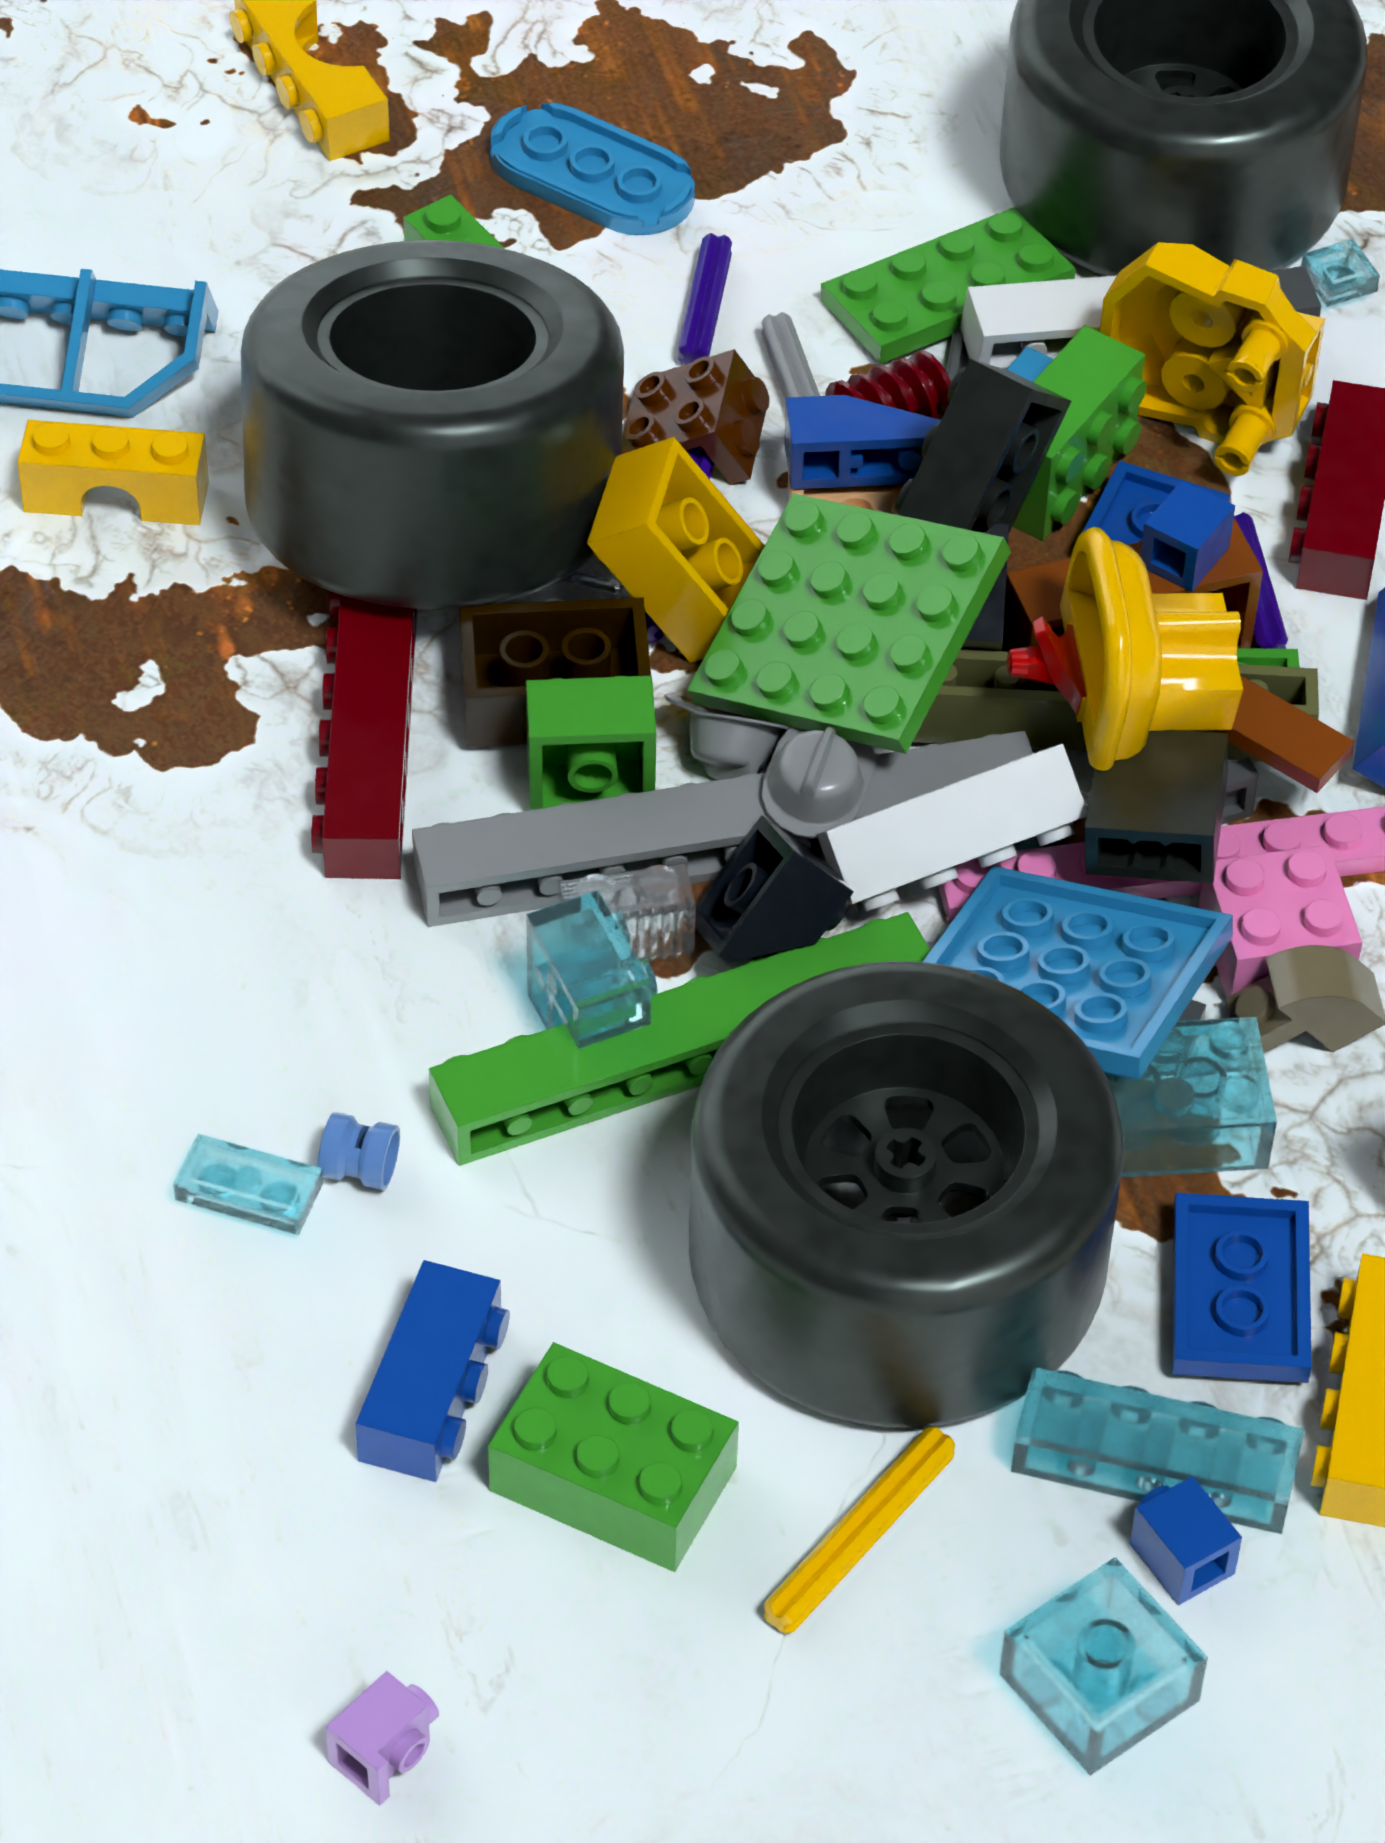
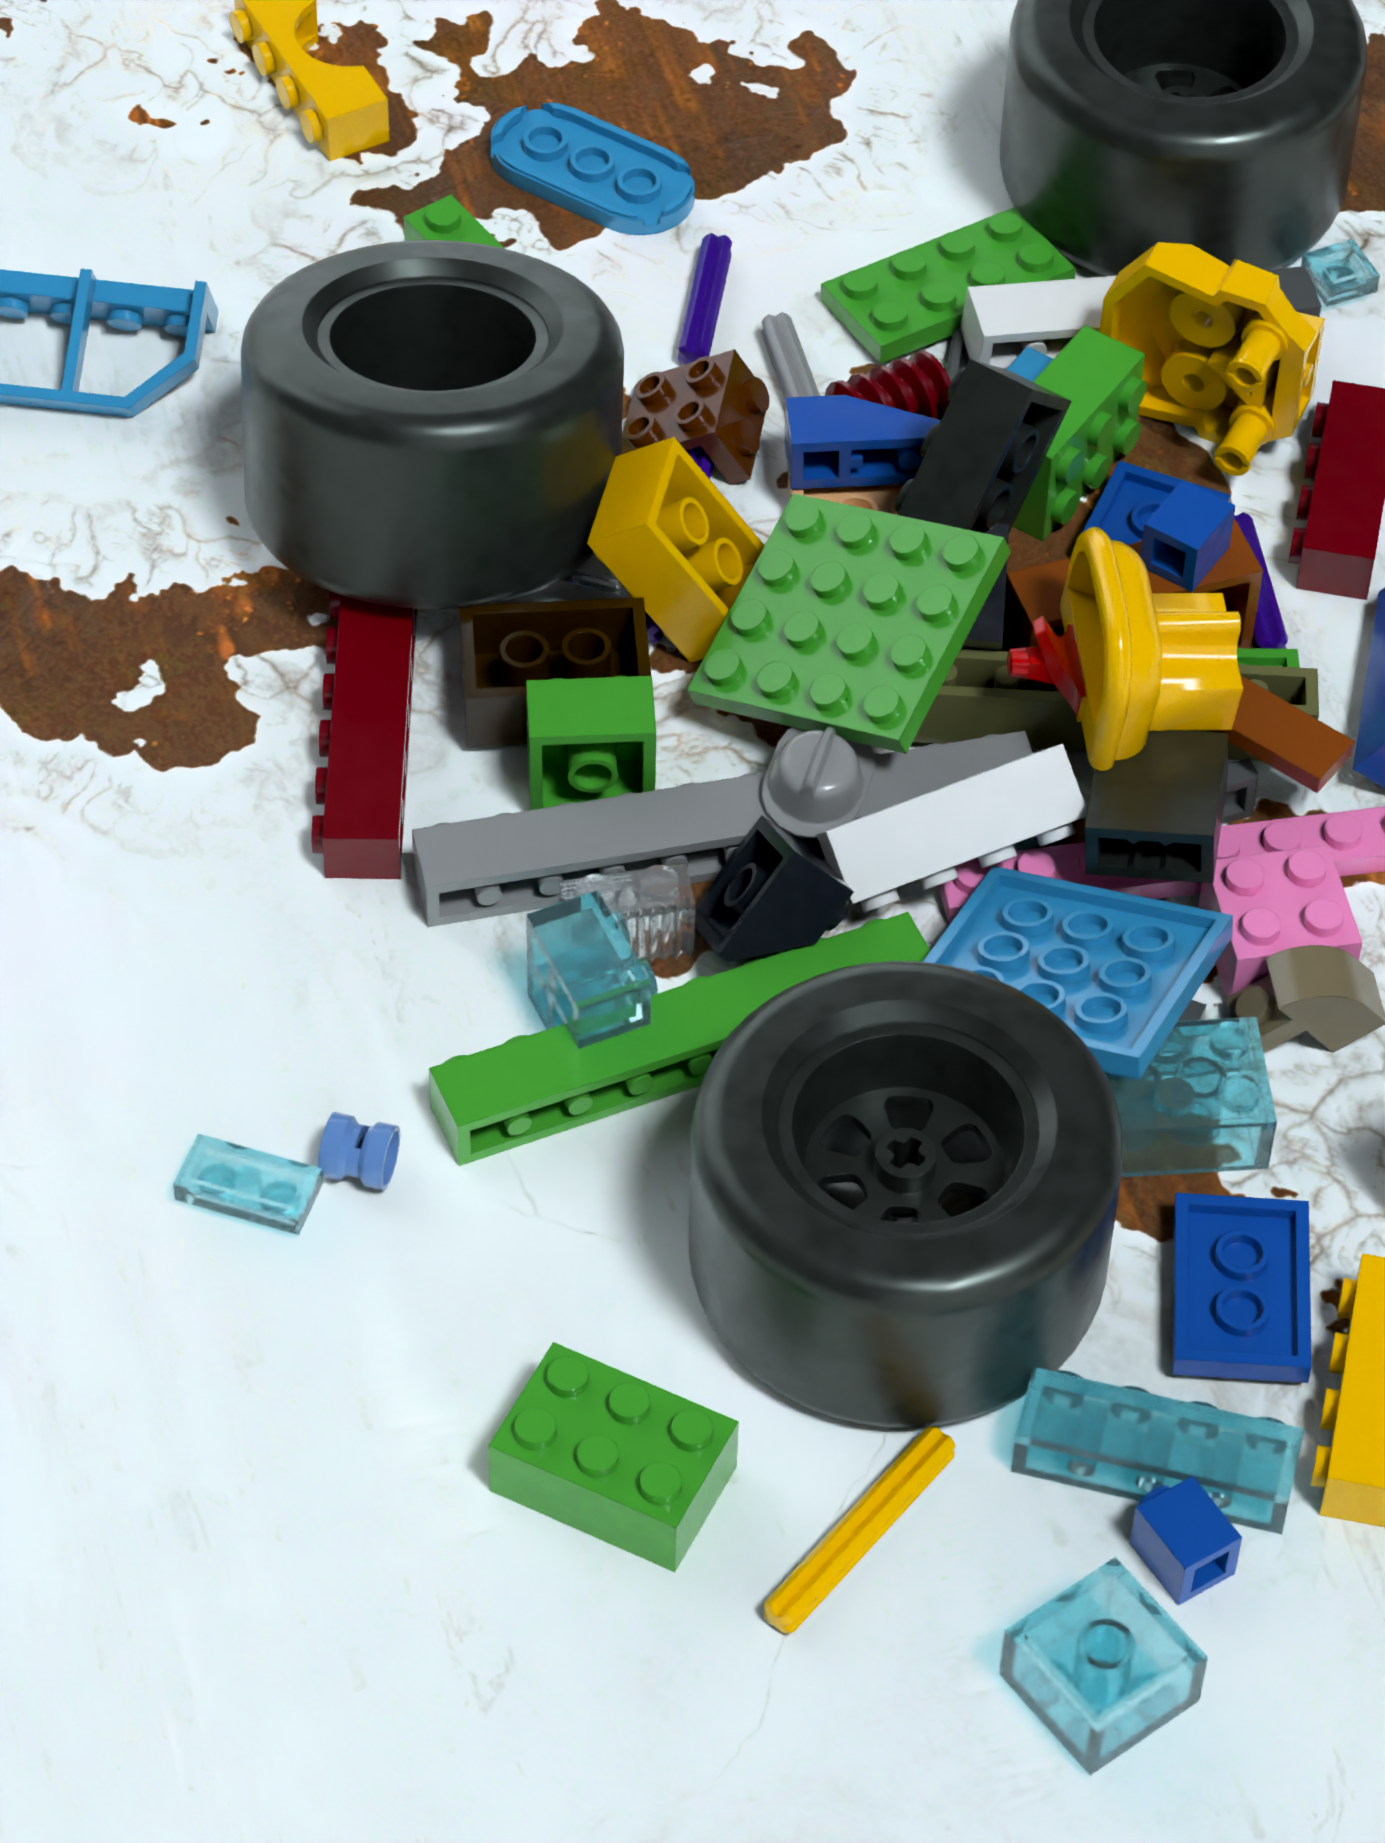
yellow arch [17,420,209,526] -> none
lavender brick [325,1671,439,1806] -> none
blue brick [355,1260,510,1482] -> none
light grey piece [664,694,791,780] -> none

